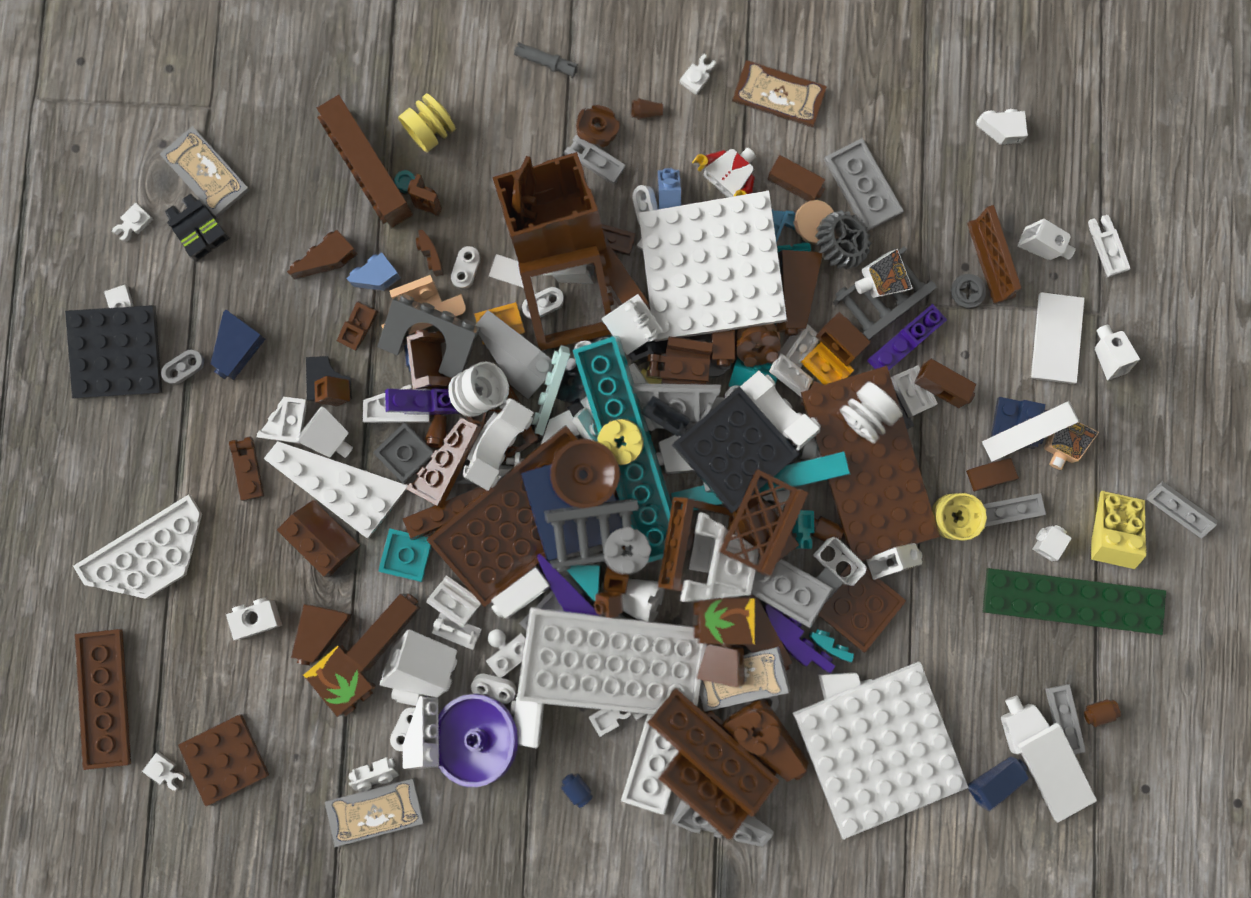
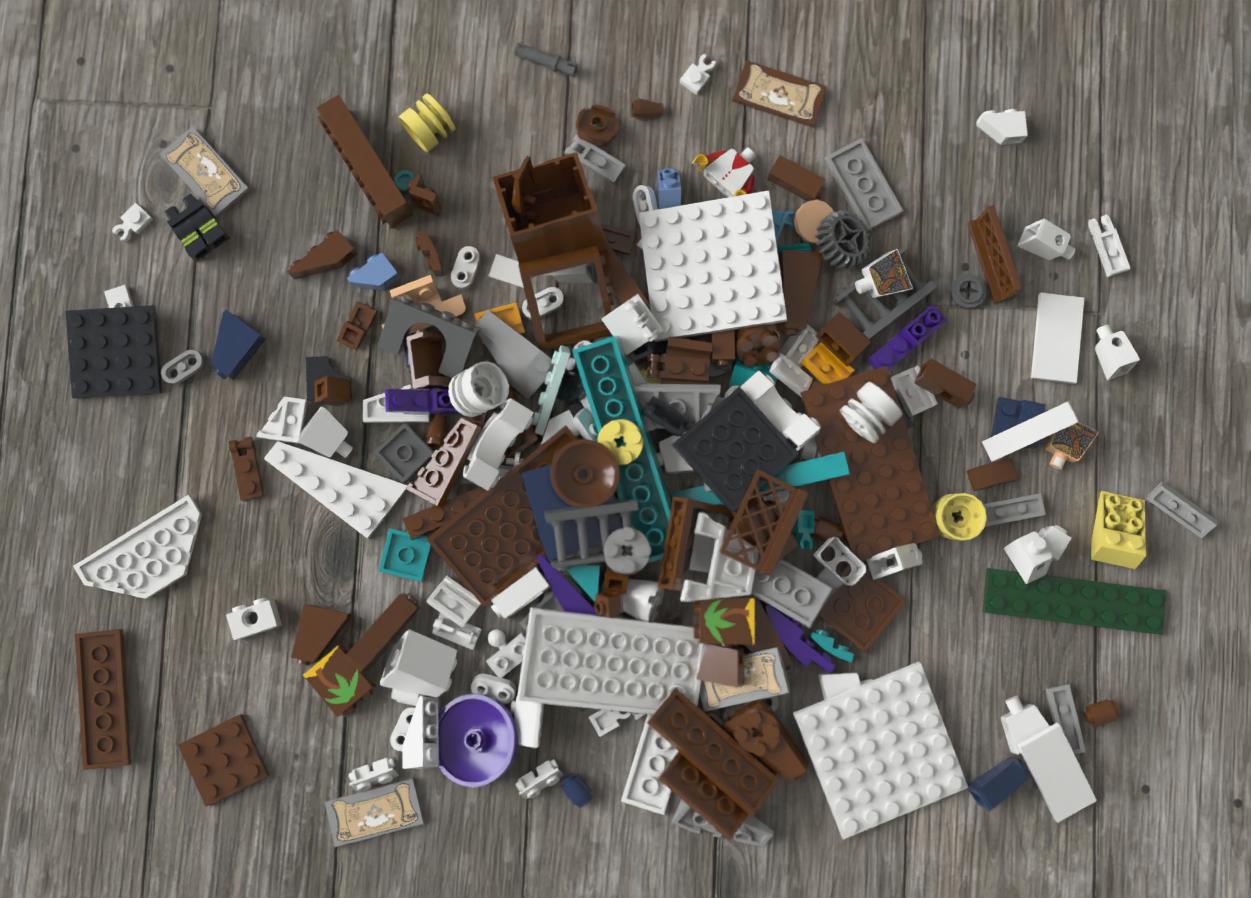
white plate [142,752,187,791] -> none
reddish brown slope [277,500,361,577] -> none
none -> white hinge [516,759,564,799]
none -> white torso [1004,531,1053,584]

